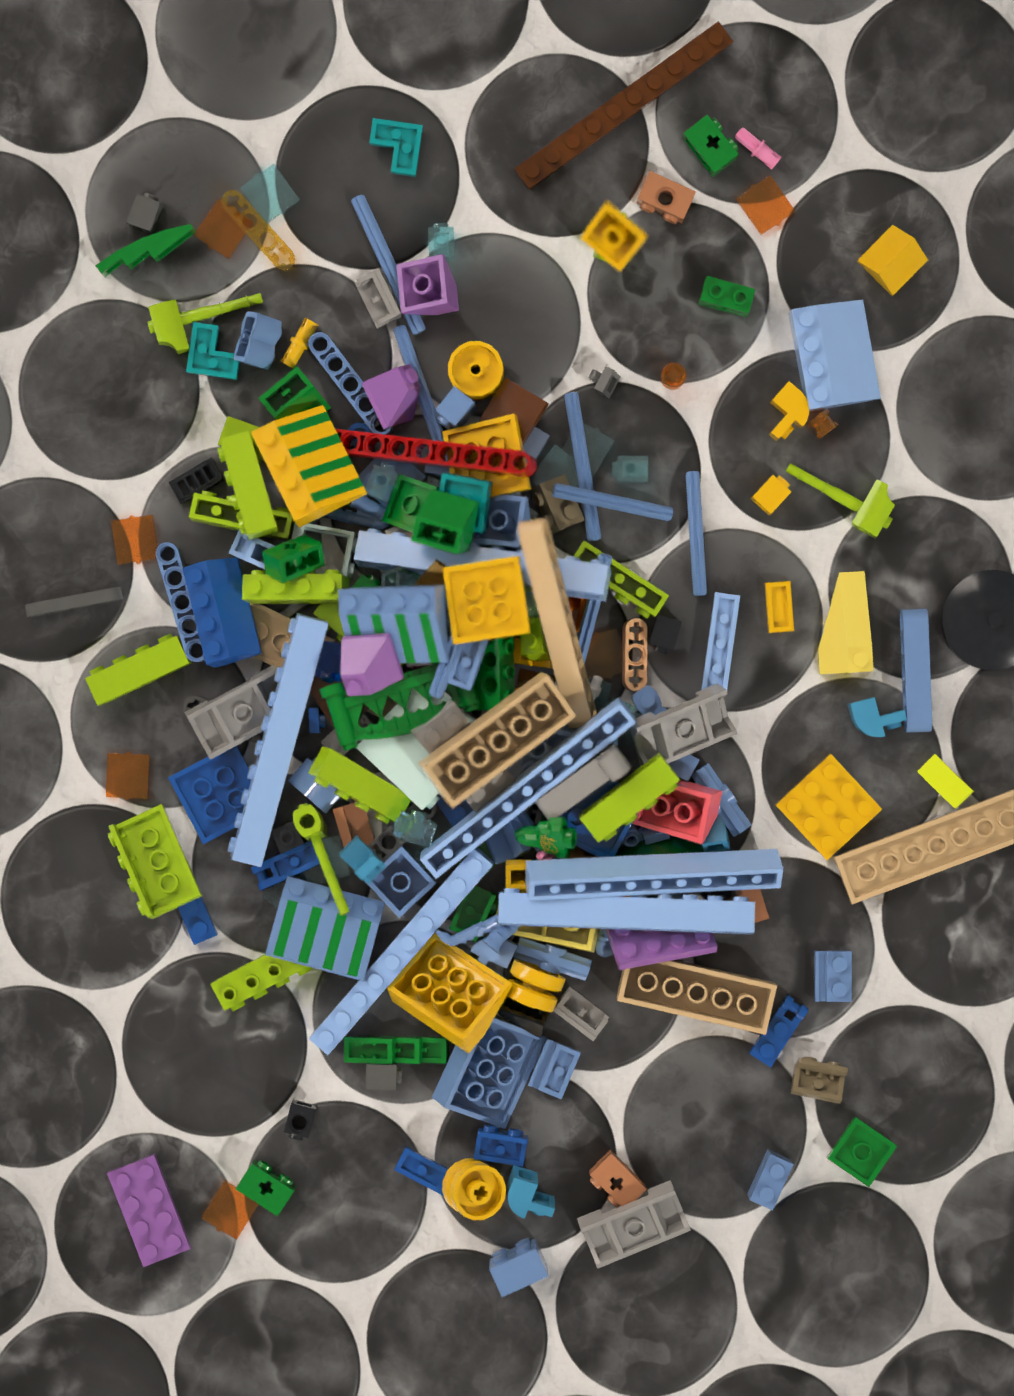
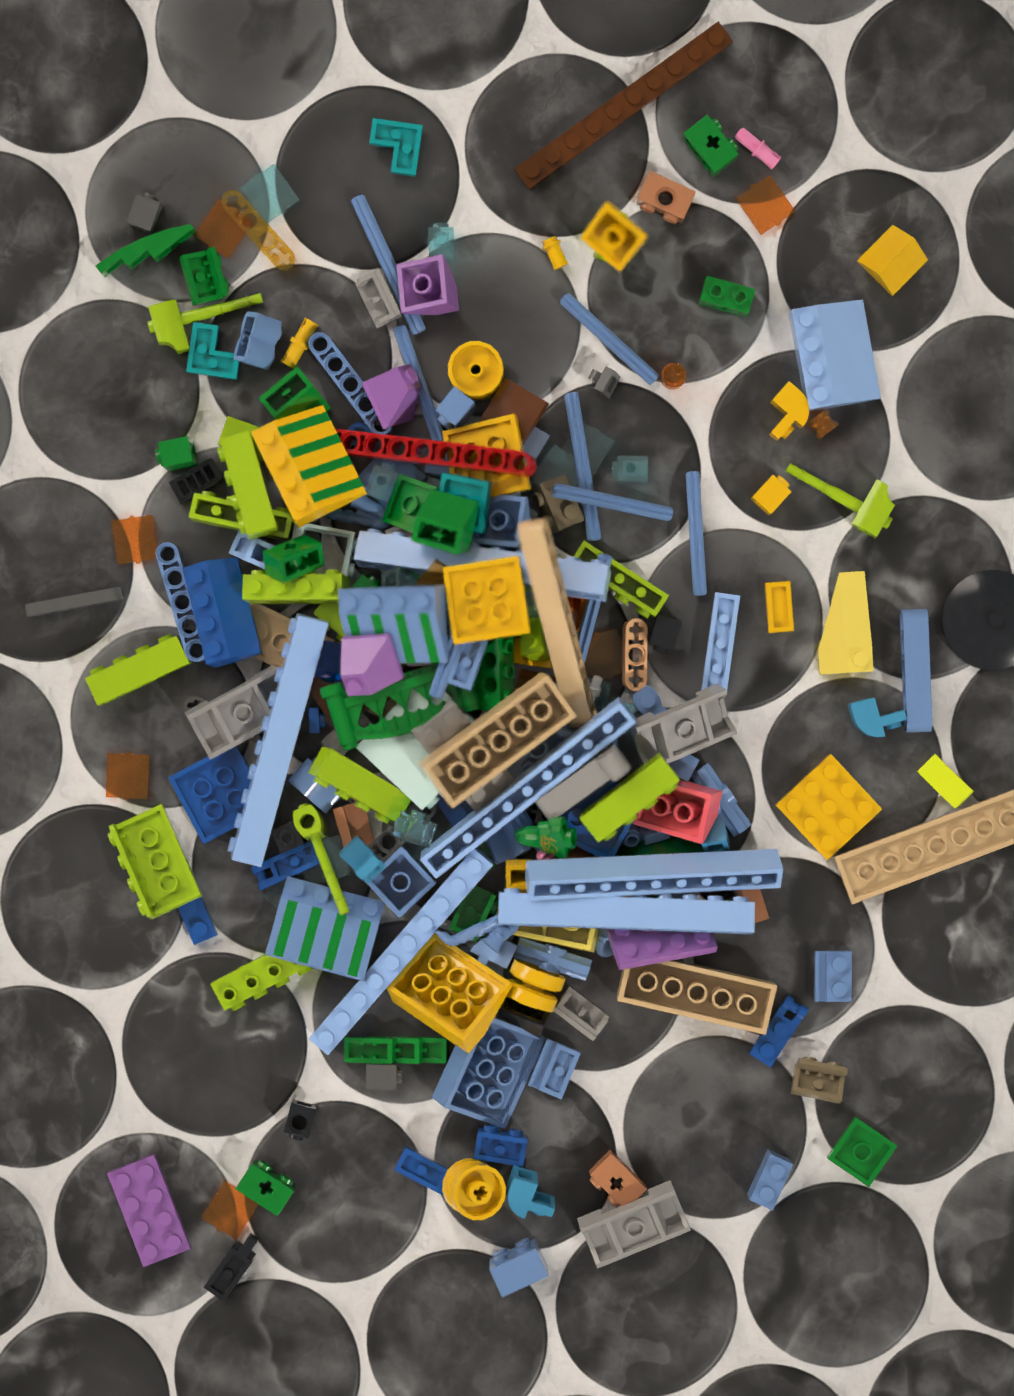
none -> green brick [155,436,198,472]
none -> green bracket [179,246,229,306]
none -> black hinge [203,1233,259,1302]
none -> yellow pin [542,236,569,270]
none -> medium blue axle [560,293,659,385]

